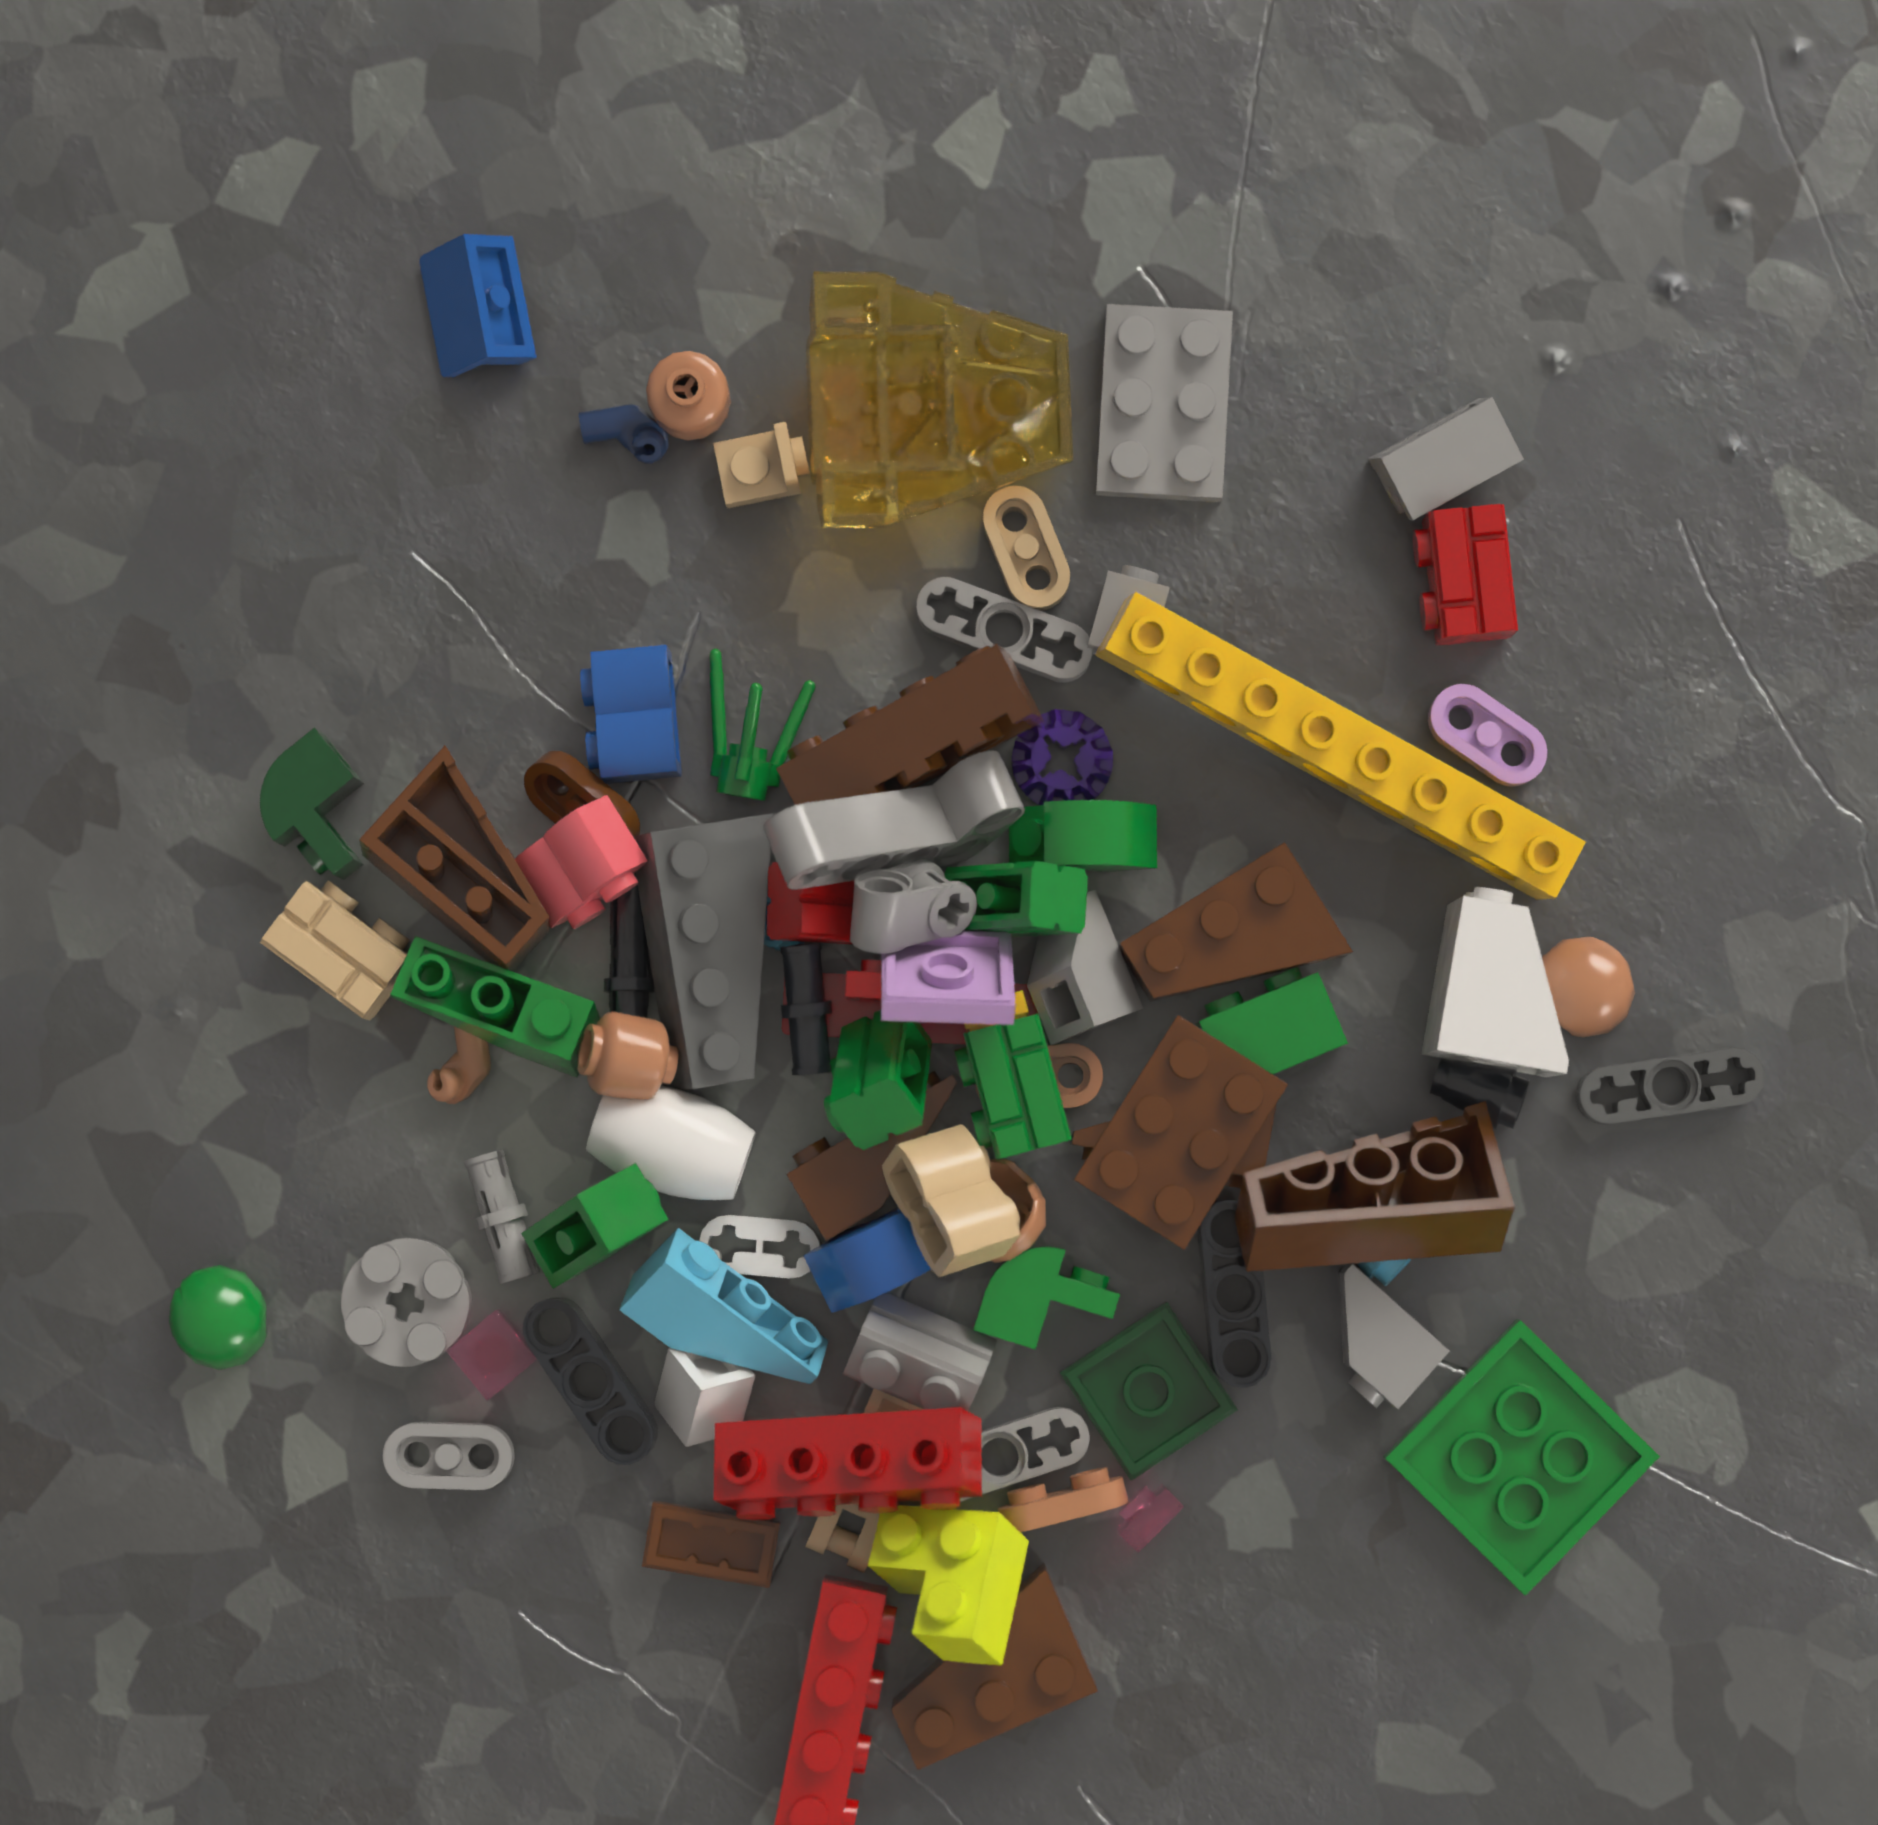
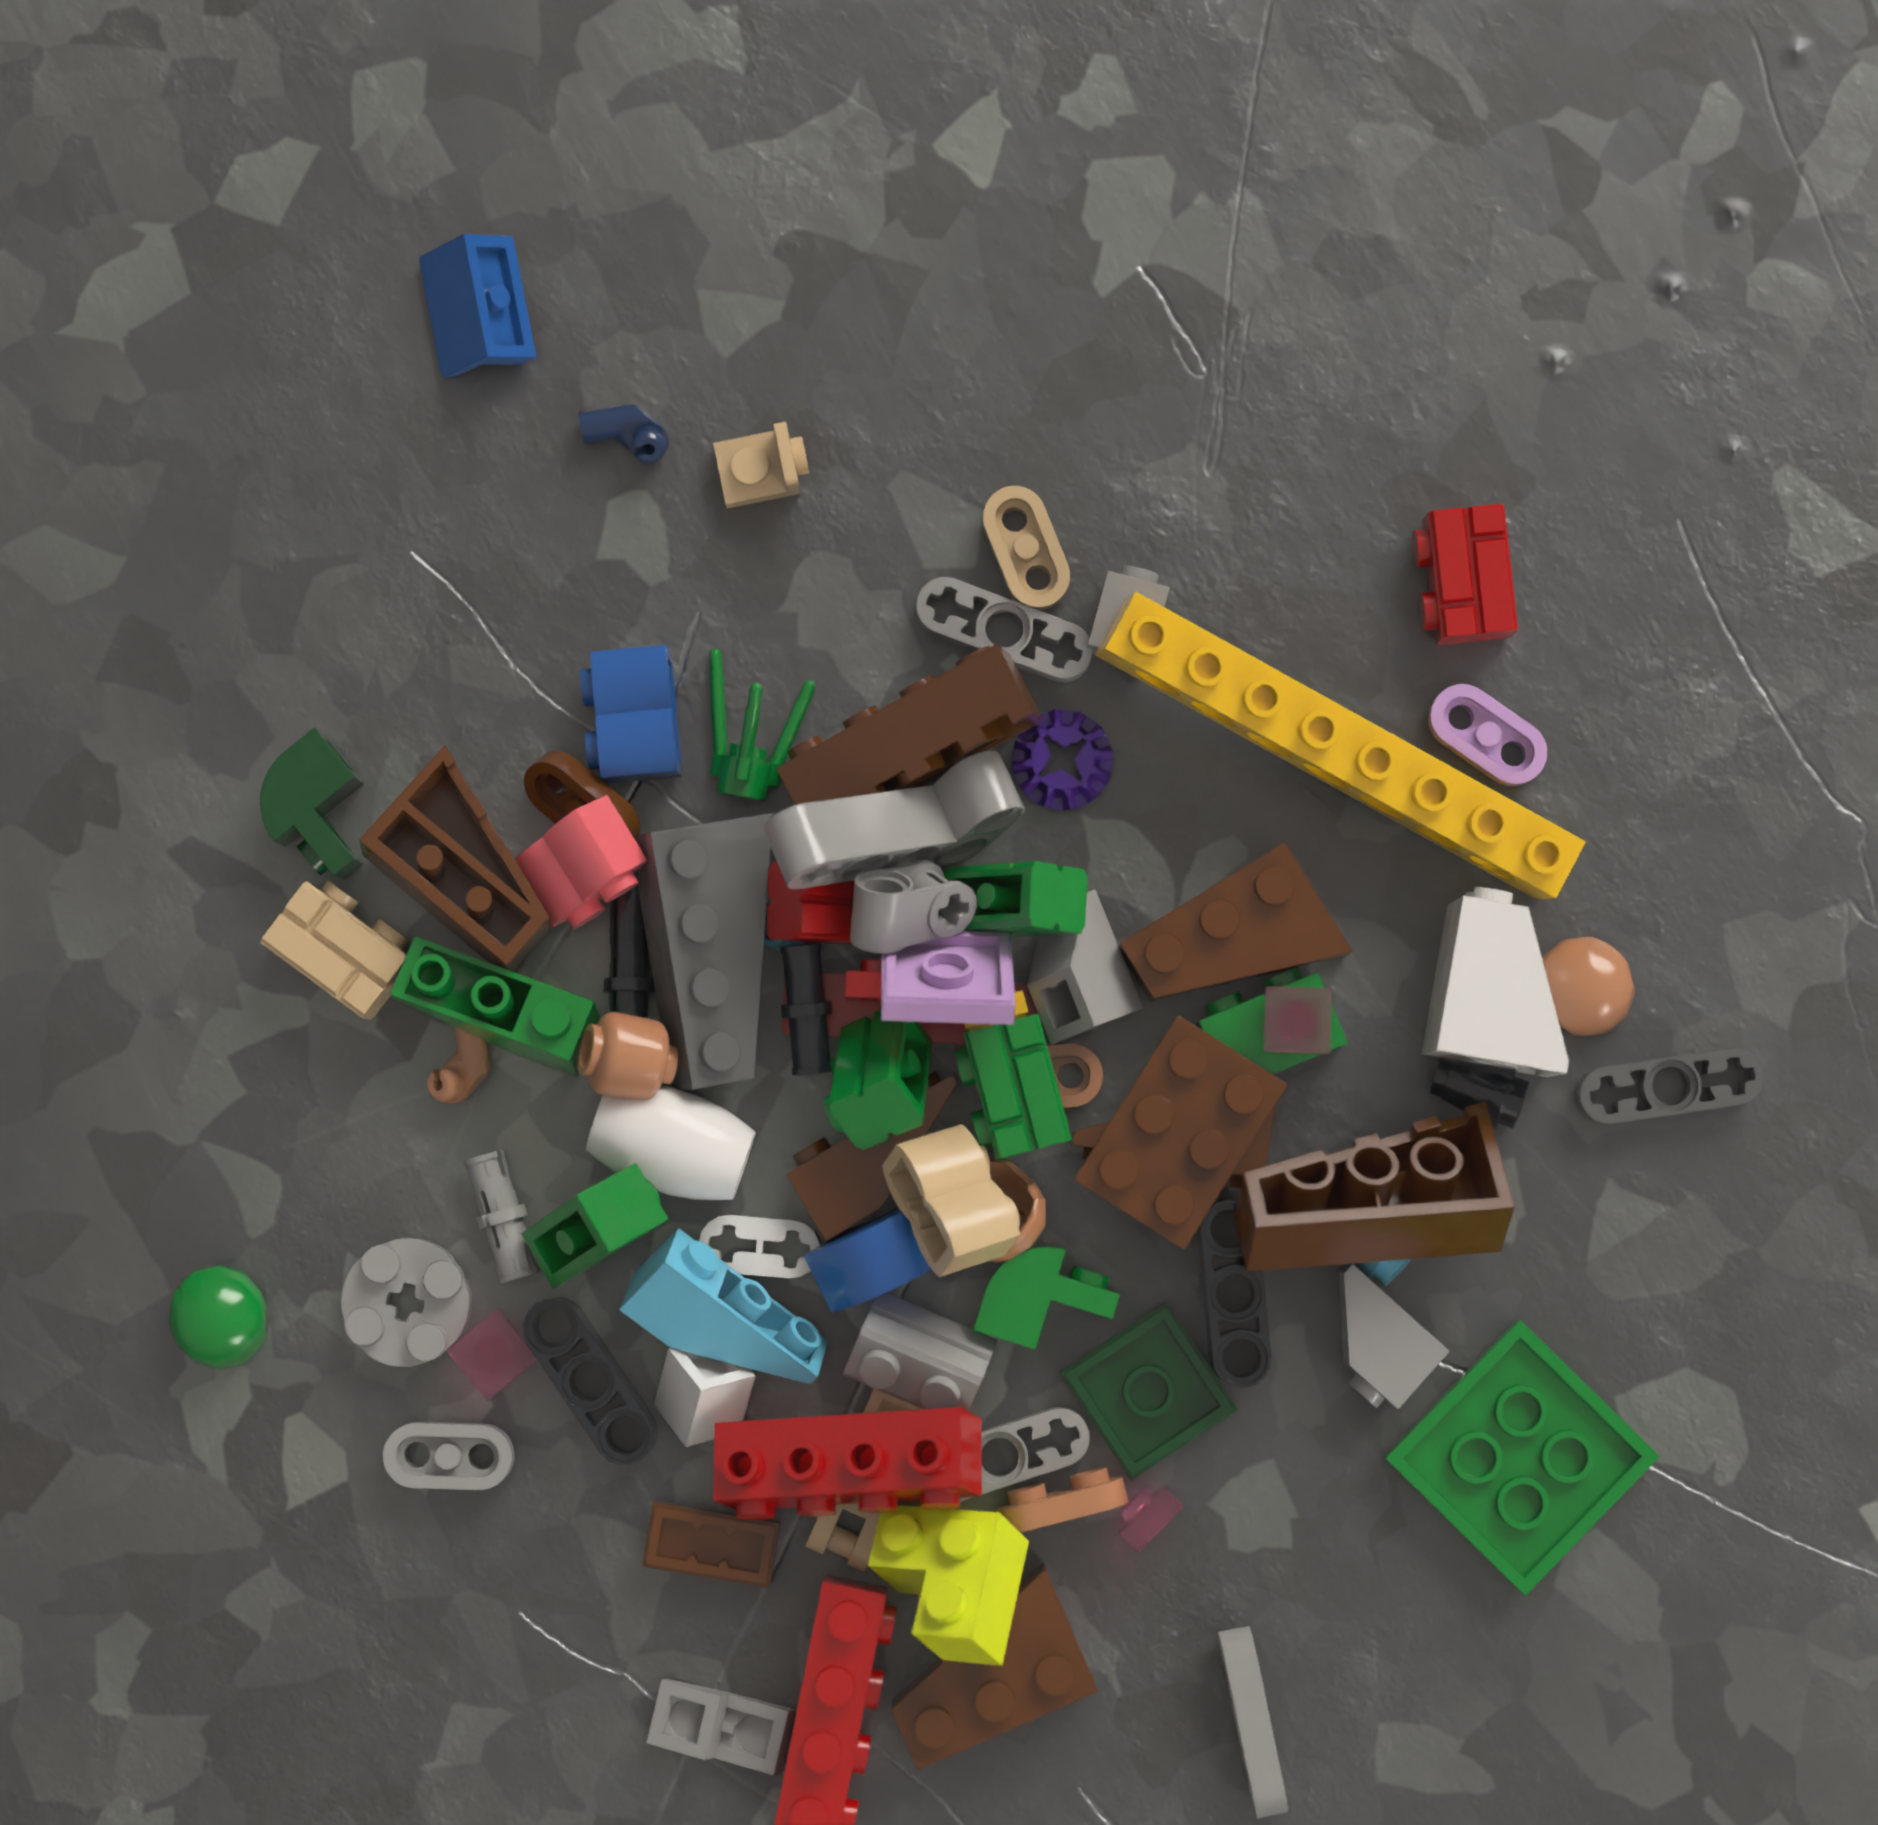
nougat head [646,351,731,440] -> none
clear yellow wedge [806,271,1073,528] -> none
green brick [1009,800,1157,872] -> none
light grey plate [1096,304,1233,502] -> none
light grey hinge [1368,397,1524,520] -> none
none -> light grey slope [646,1679,797,1775]
none -> light grey beam [1217,1626,1289,1819]
none -> plate [1263,986,1332,1054]

